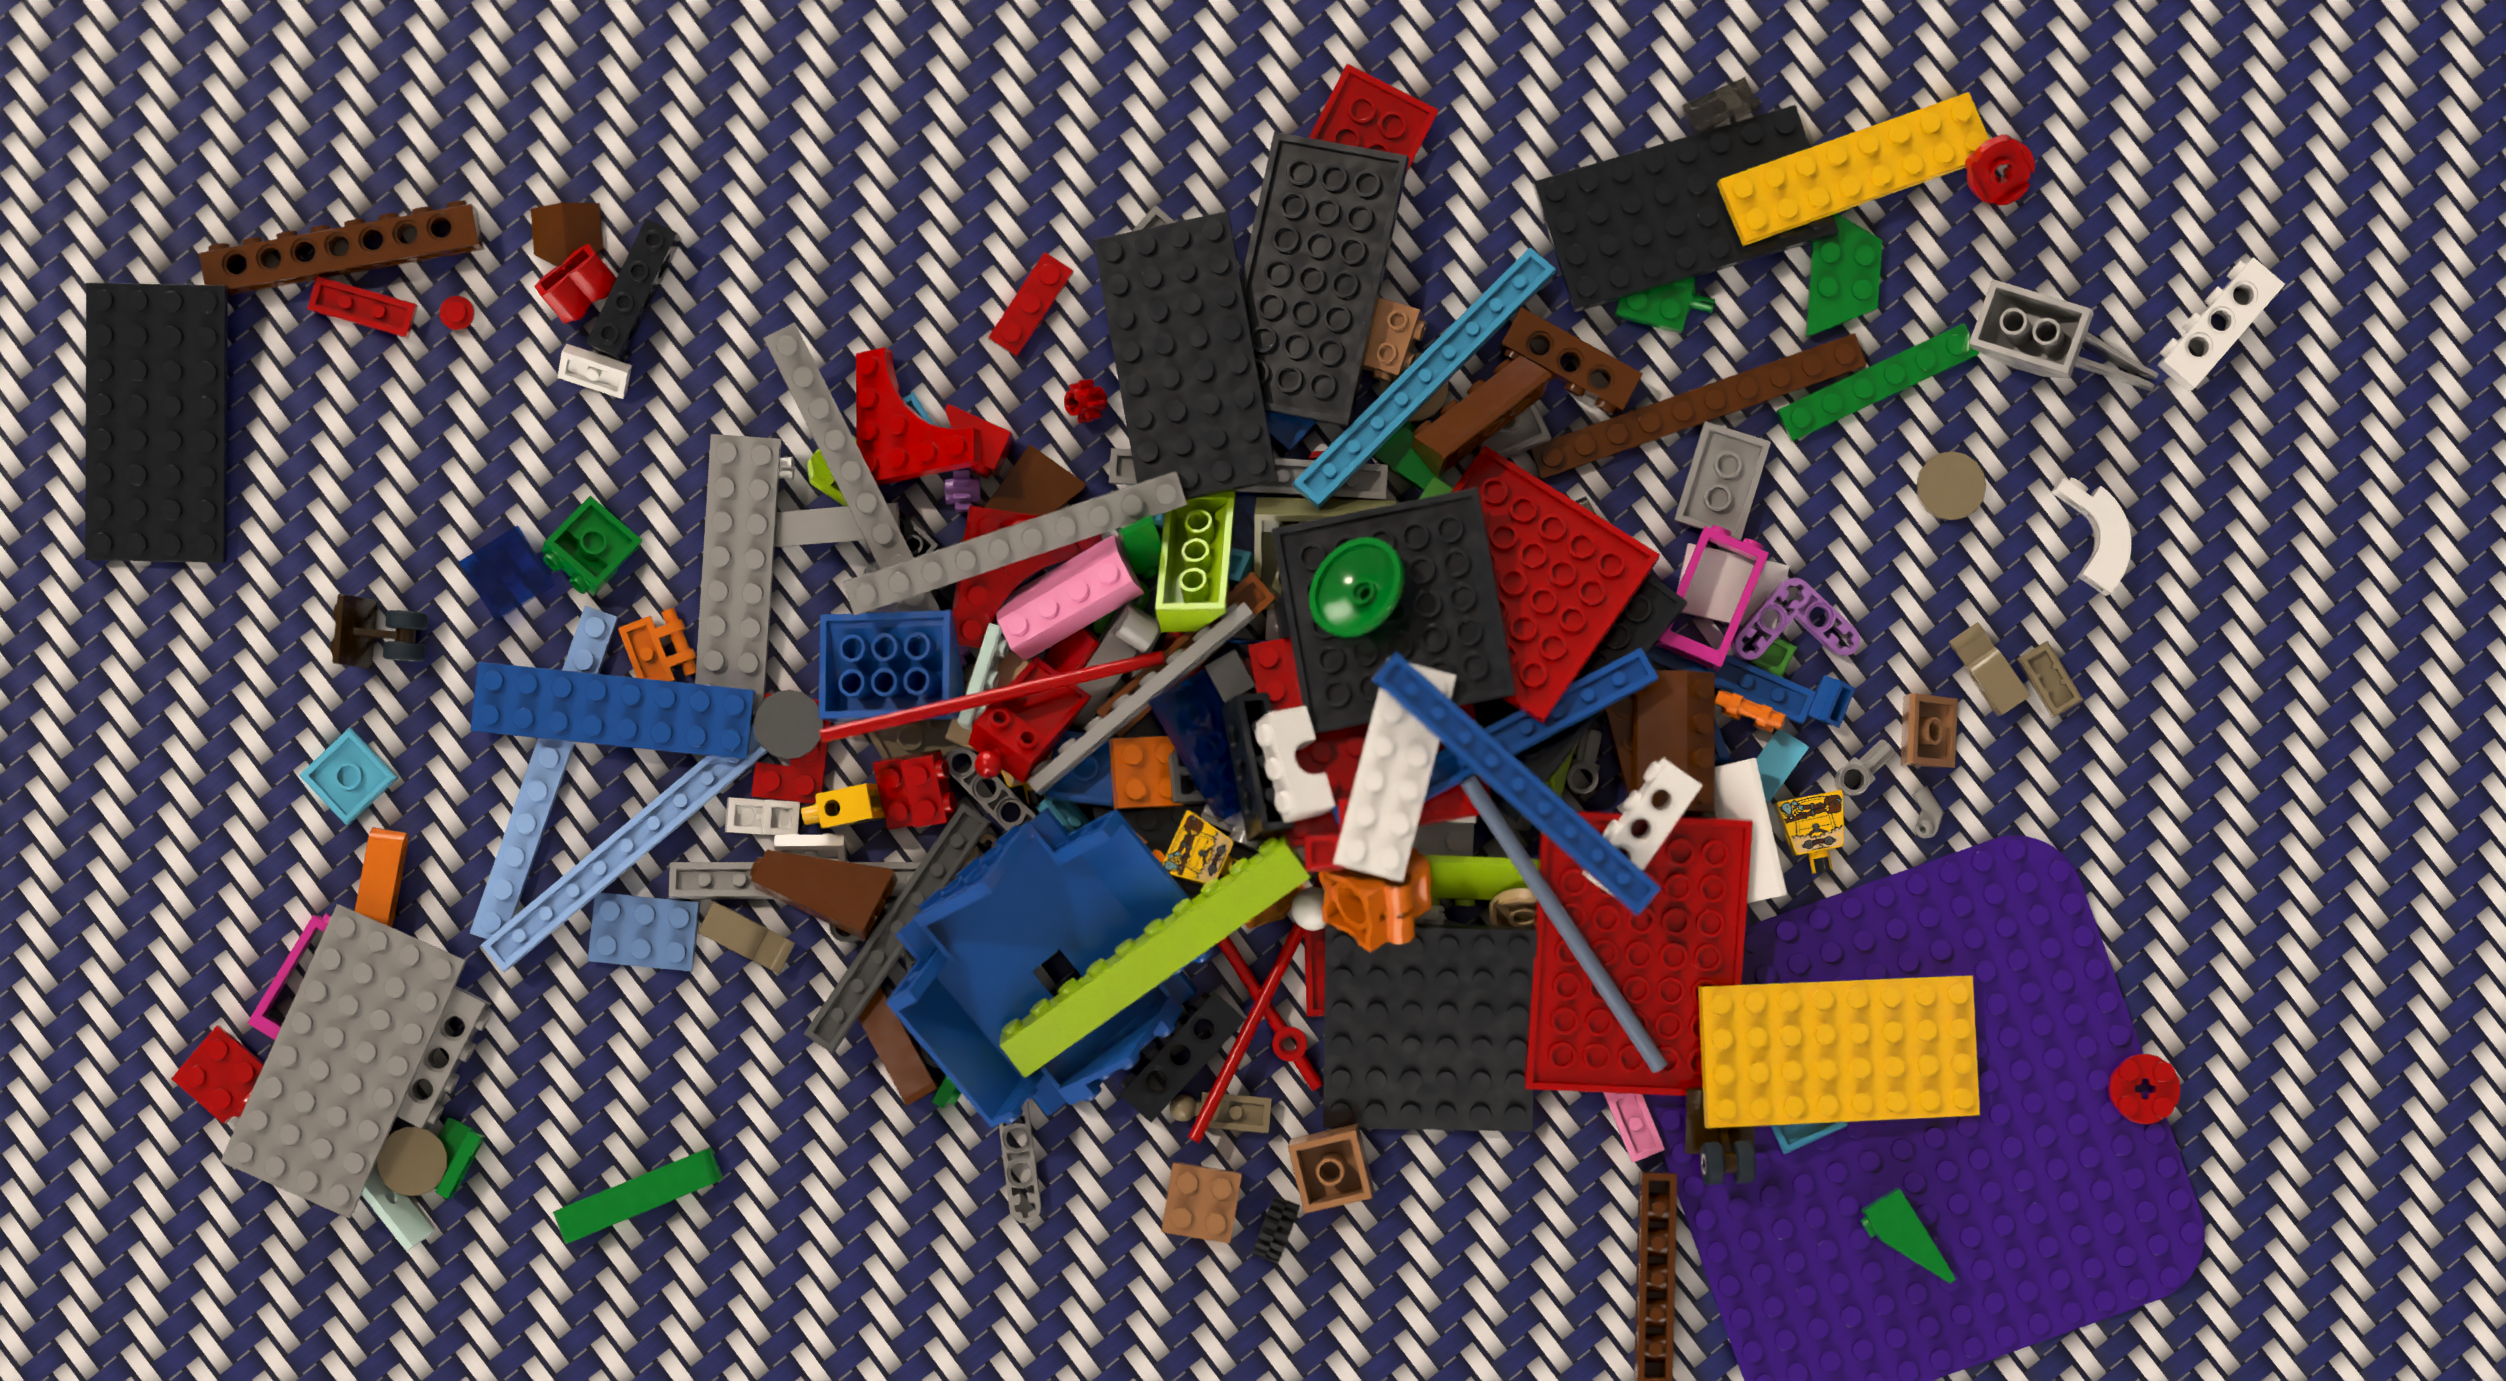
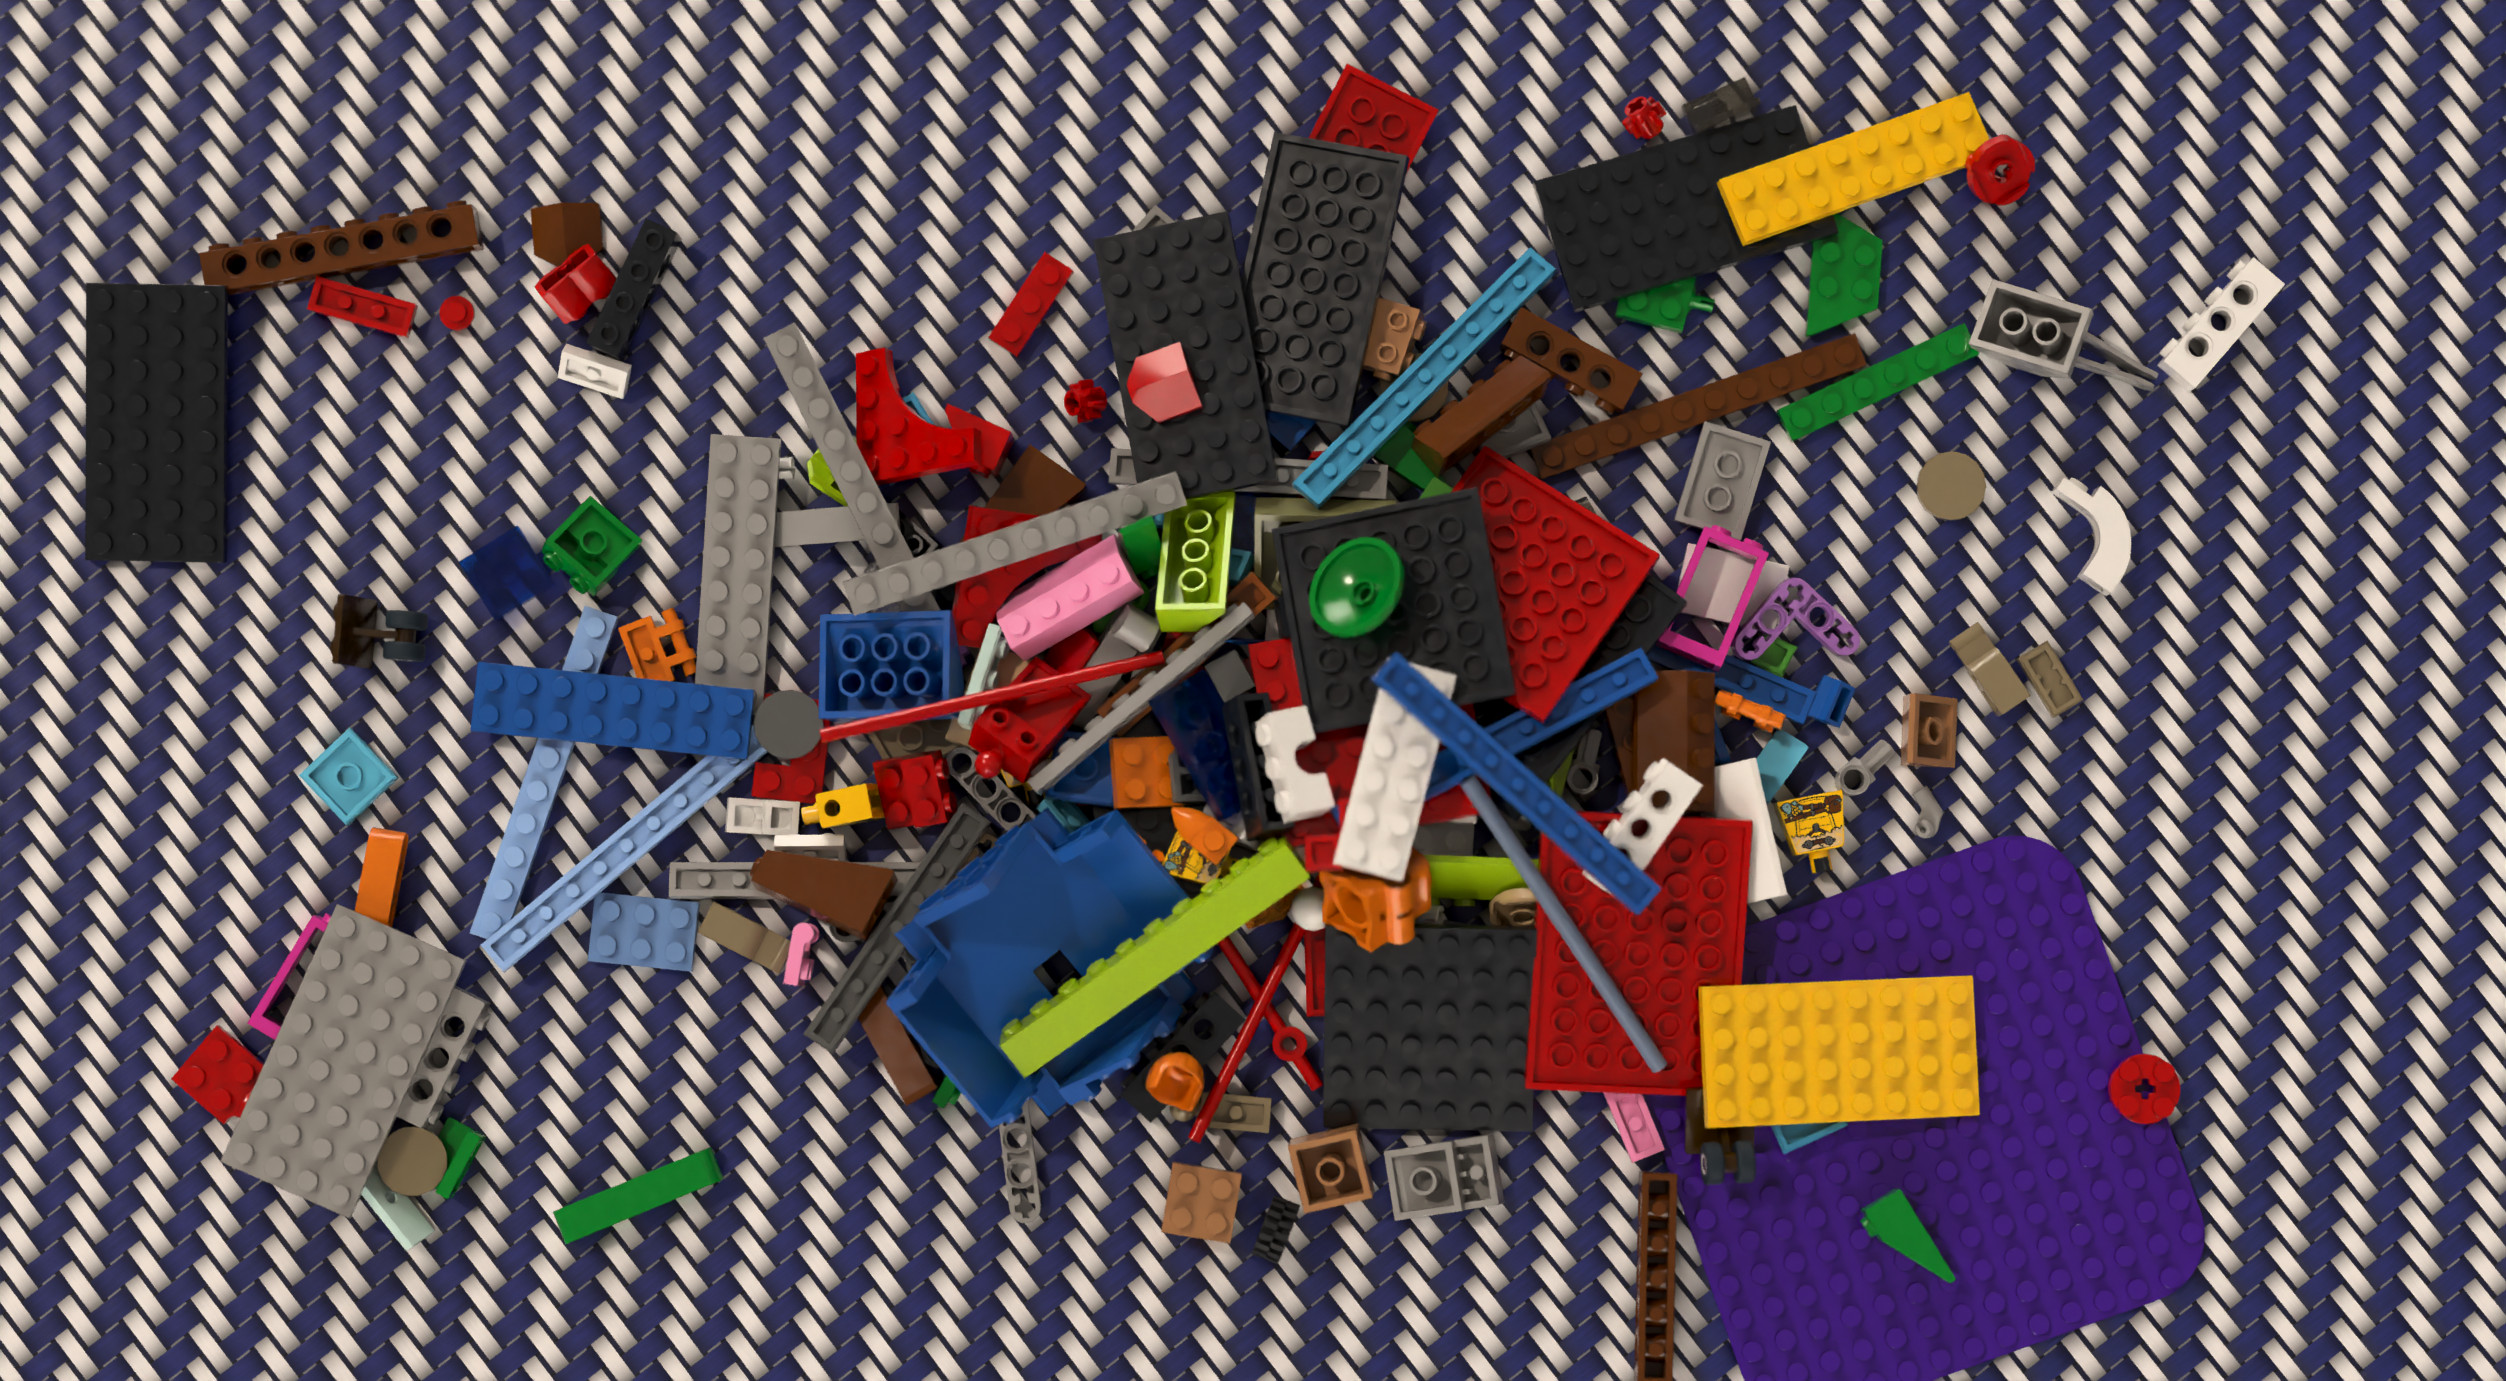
medium lavender gear [944,470,981,513] -> none
none -> bright pink plate [783,923,820,986]
none -> slope [1126,342,1203,423]
none -> orange hair [1145,1052,1204,1112]
none -> orange plate [1171,807,1238,866]
none -> light grey slope [1384,1133,1505,1221]
none -> red gear [1622,96,1667,139]

